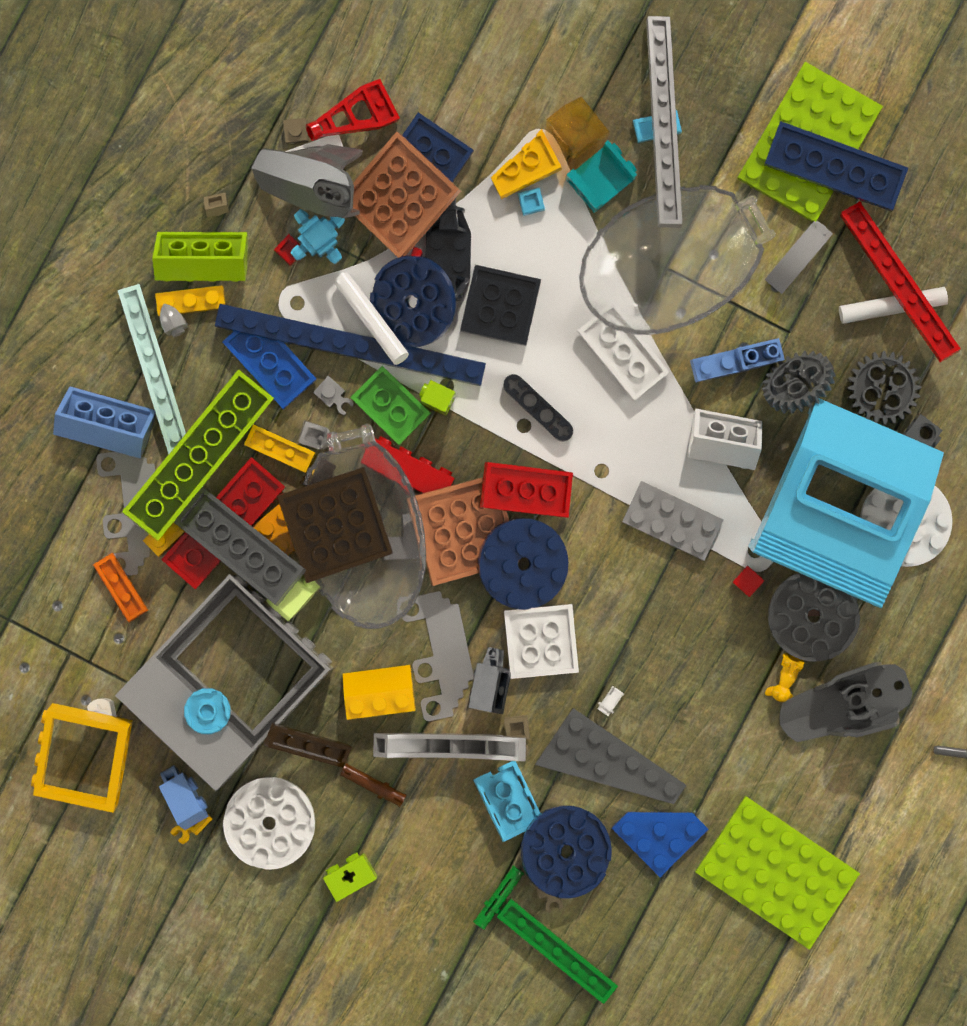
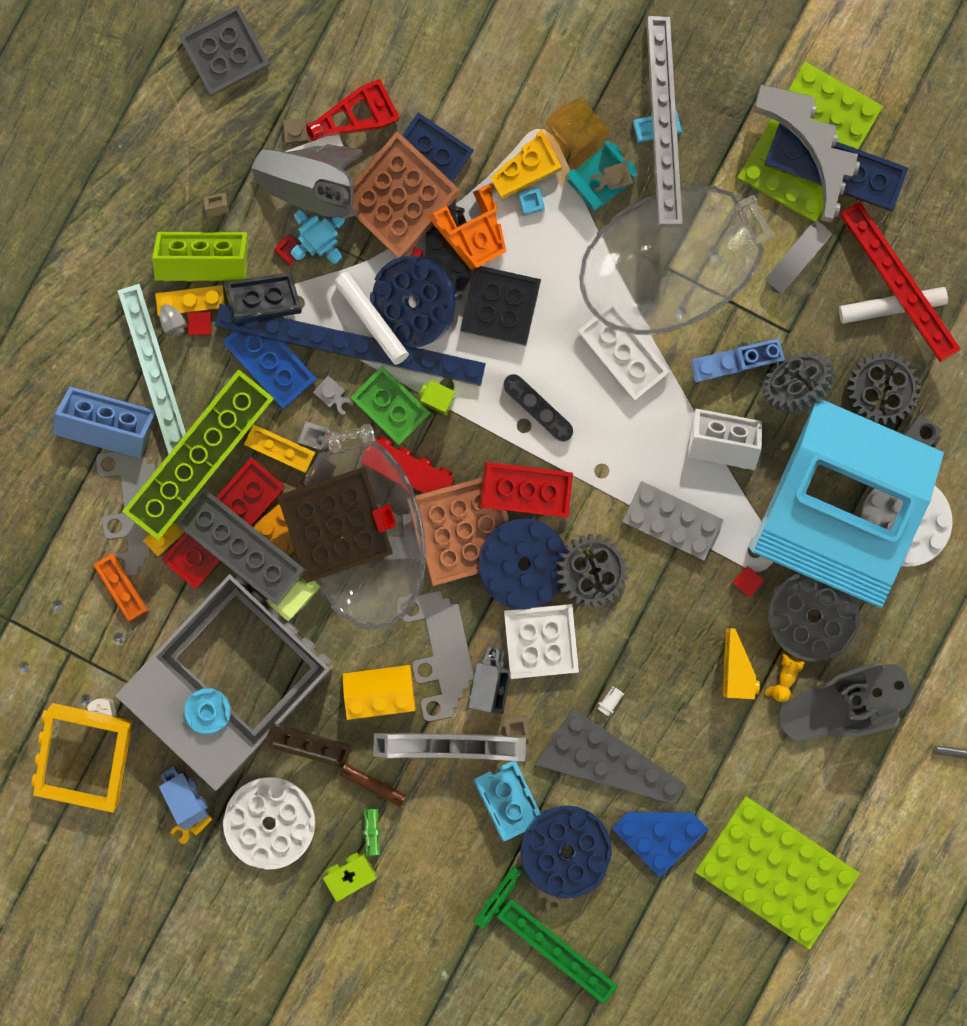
none -> dark grey plate [179,5,271,97]
none -> red tile [188,312,212,336]
none -> black tile [224,273,302,323]
none -> bright green pin [363,809,381,856]
none -> red tile [372,504,396,533]
none -> orange wing [428,183,506,270]
none -> dark grey gear [555,534,629,608]
none -> dark tan plate [590,161,633,192]
none -> yellow slope [722,628,760,699]
none -> light grey arch [753,85,860,223]

